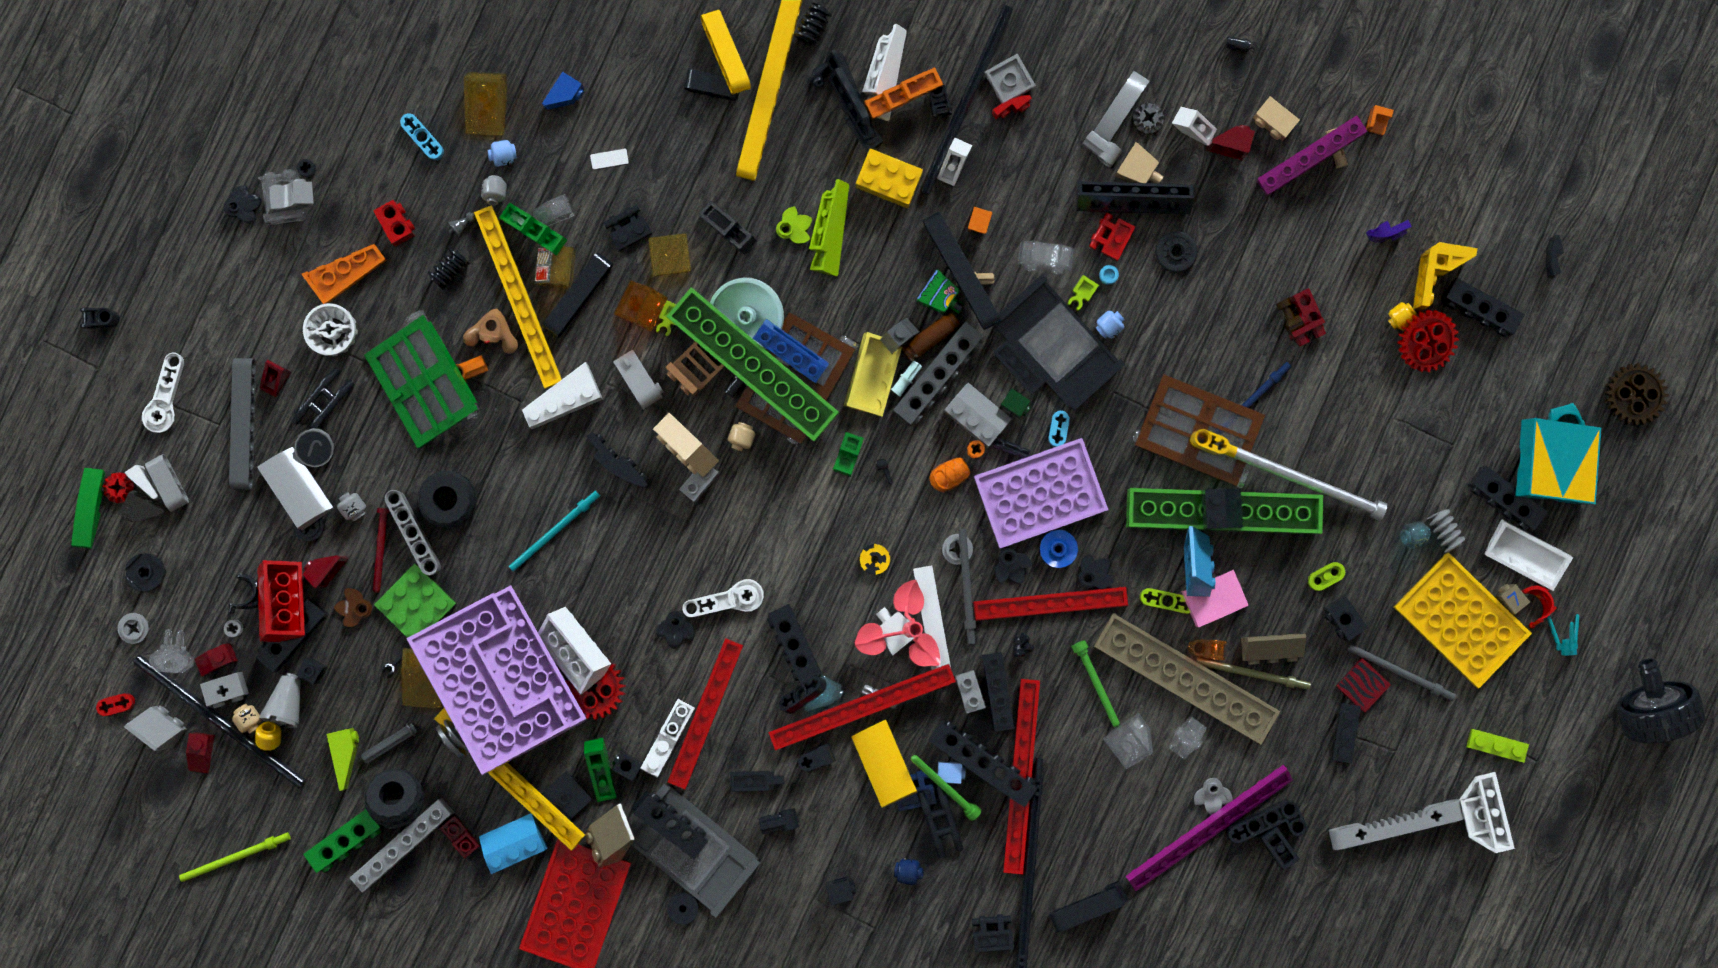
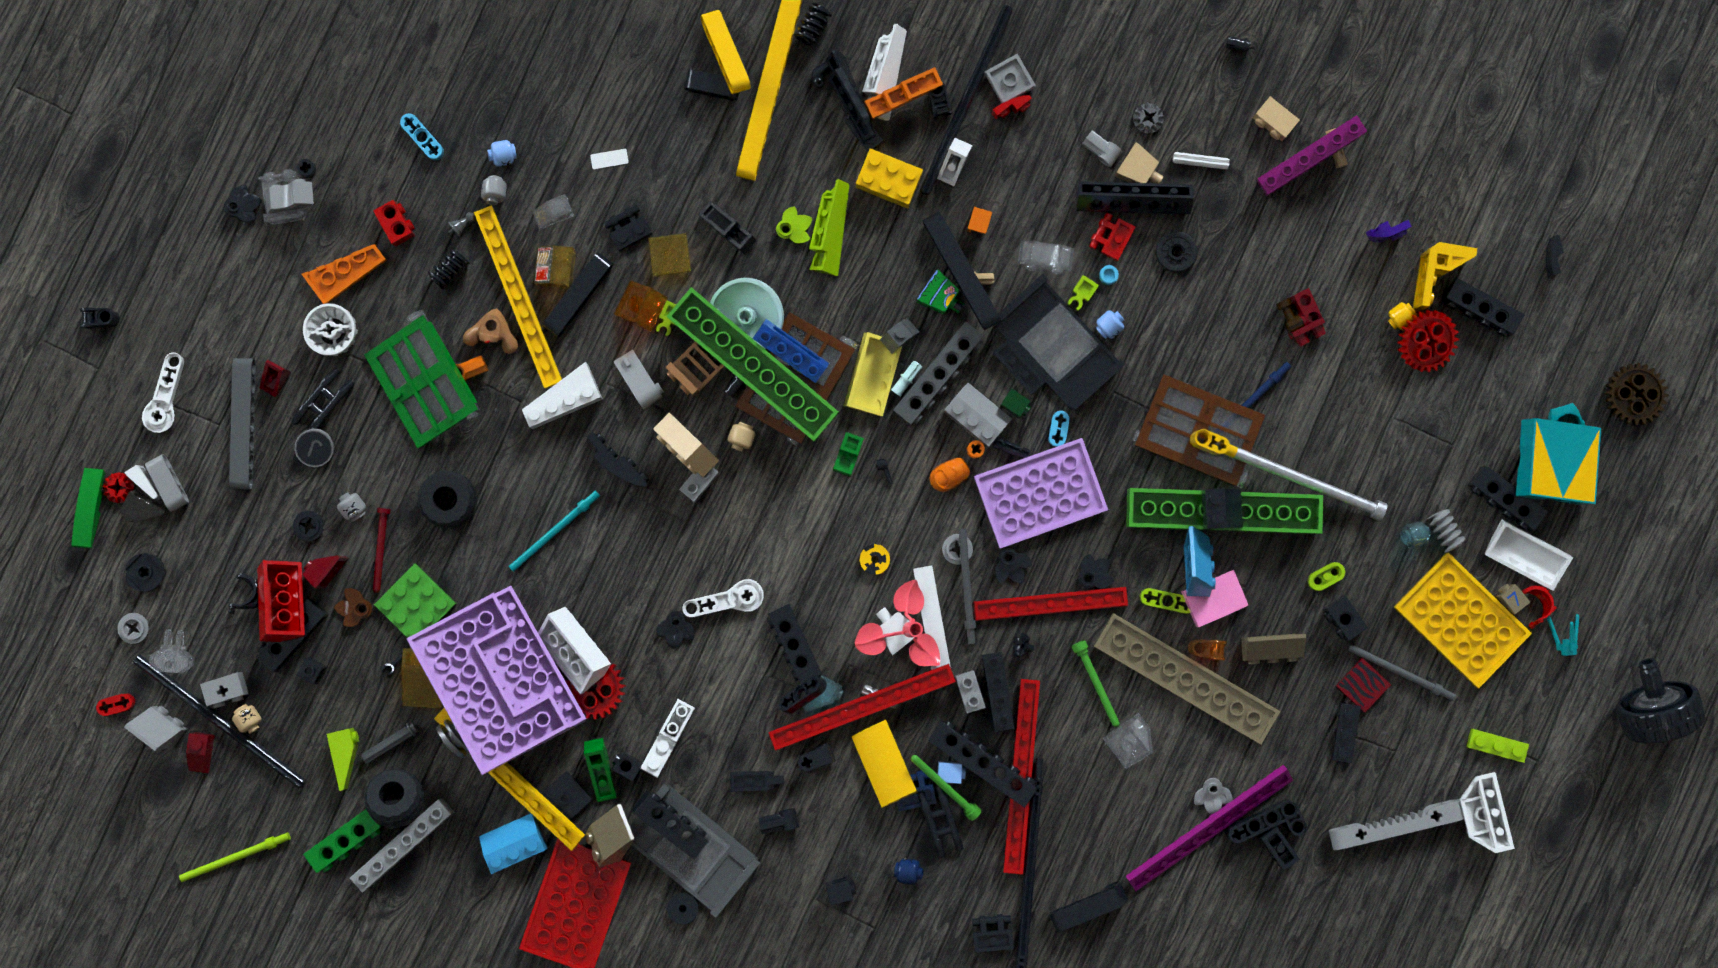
dark red slope [194,644,238,677] -> none
light grey bush [224,620,243,637] -> none
yellow head [255,721,281,751] -> none
light grey slope [257,447,334,531] -> none
light grey cone [259,673,301,728] -> none
light grey beam [385,490,441,575] -> none
dark red slope [439,814,480,859] -> none
clear yellow slope [464,72,507,135] -> none
green slope [499,202,567,256] -> none
blue slope [542,72,584,110] -> none
red plate [668,638,744,789] -> none
reddish brown axle [902,312,960,361] -> none
blue dish [1040,530,1078,568] -> none
light grey slope [1094,71,1149,142] -> none
clear hinge [1168,716,1207,759] -> none
white slope [1172,107,1217,146] -> none
olive bar [1196,657,1311,690] -> none
dark red slope [1206,125,1255,161] -> none
orange panel [1366,105,1394,135] -> none
none -> white axle [1173,152,1229,169]

